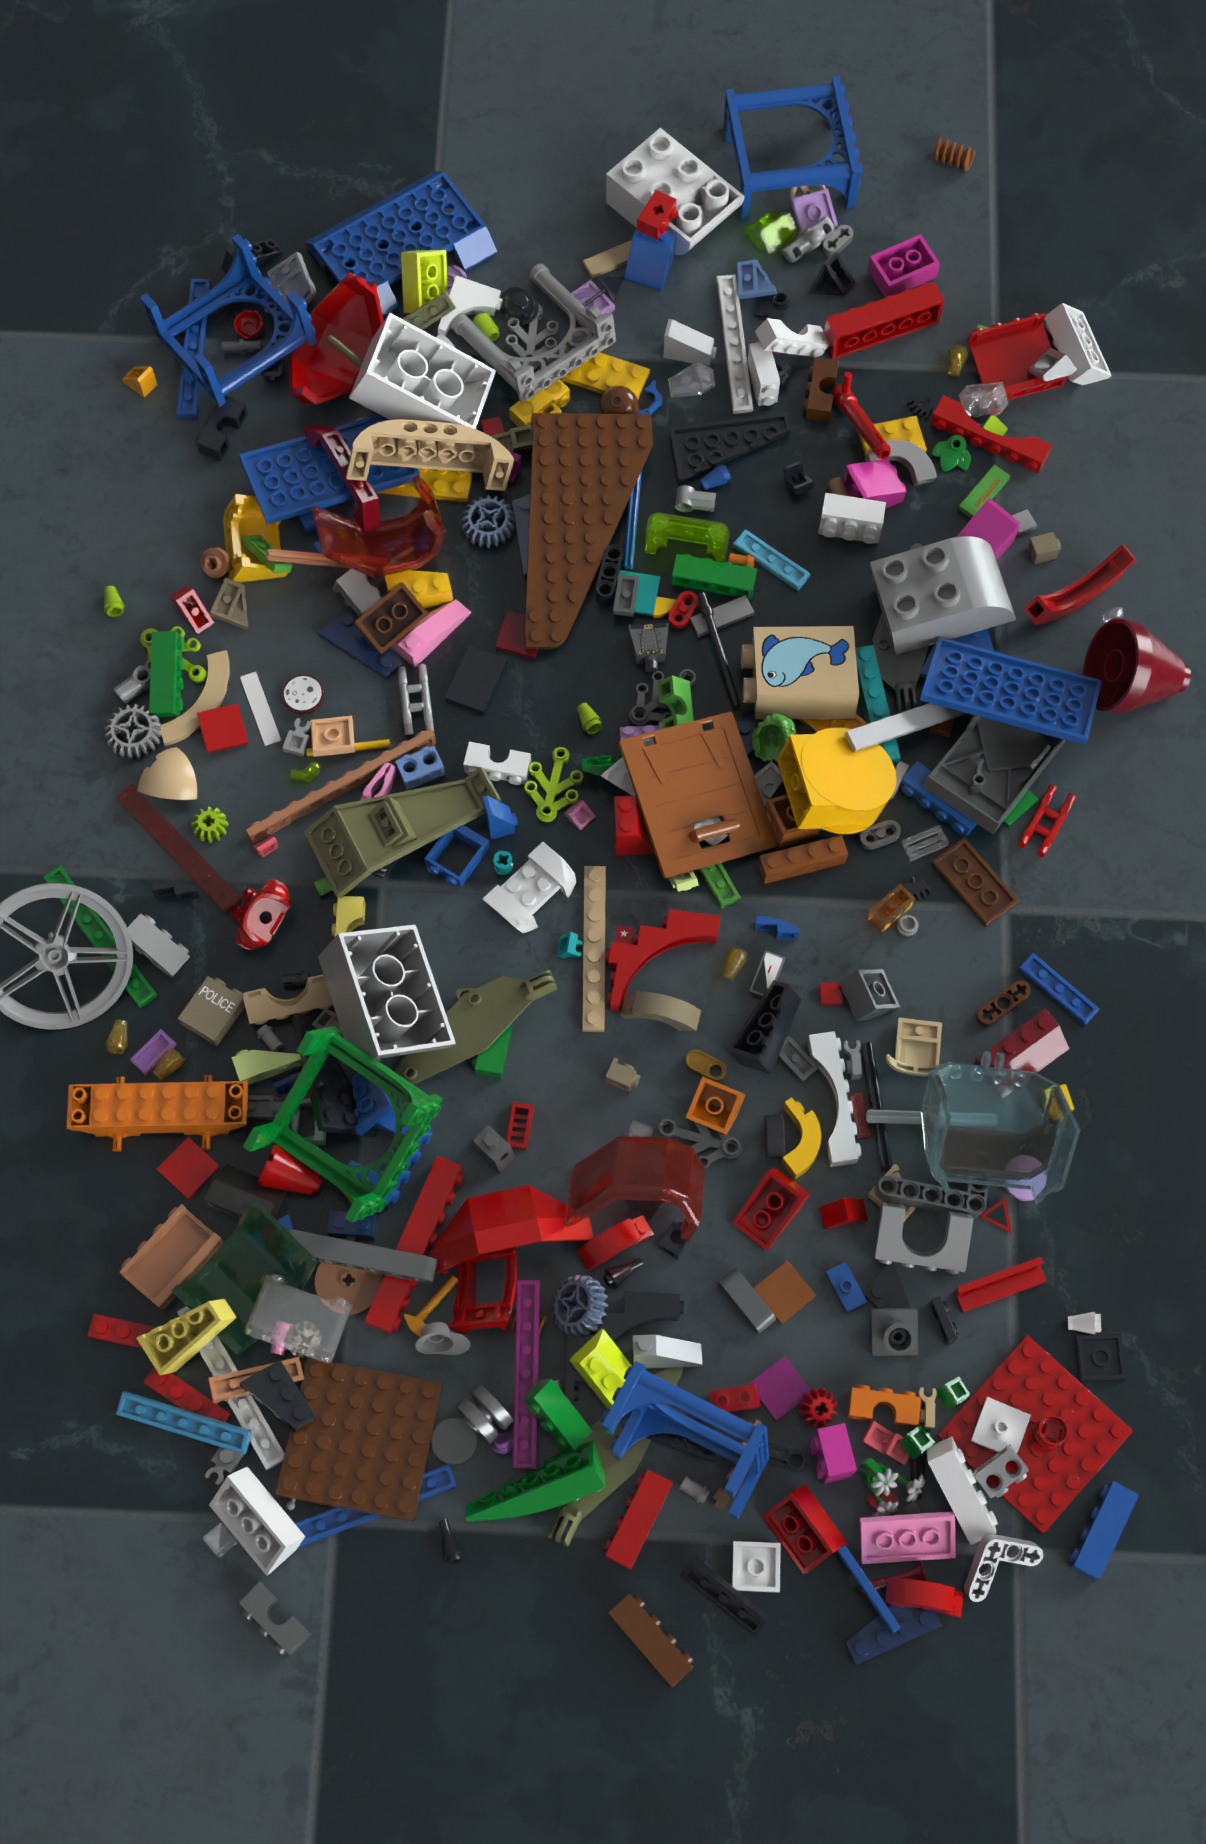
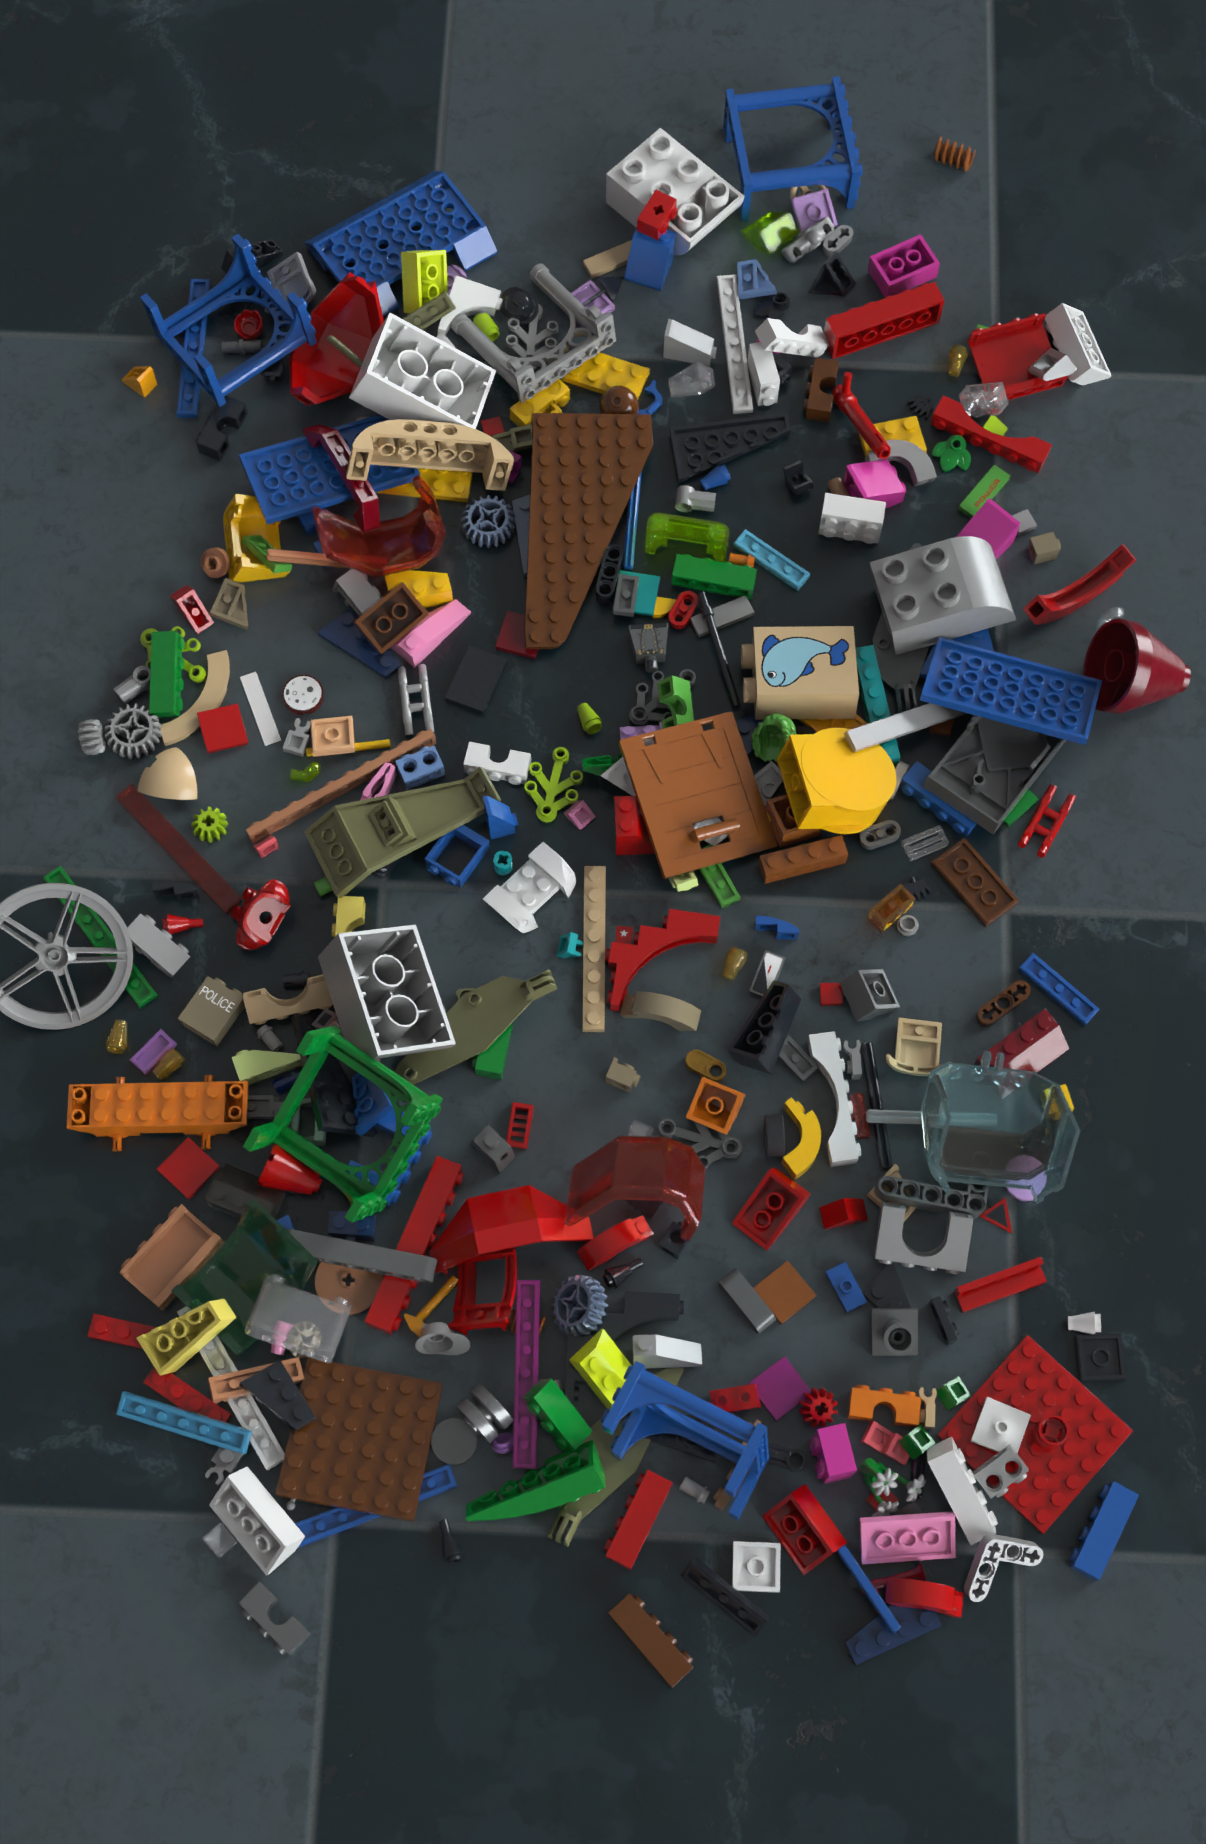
lime cone [104,586,125,617] -> none
none -> light grey gear [78,719,106,755]
none -> red cone [163,914,203,935]

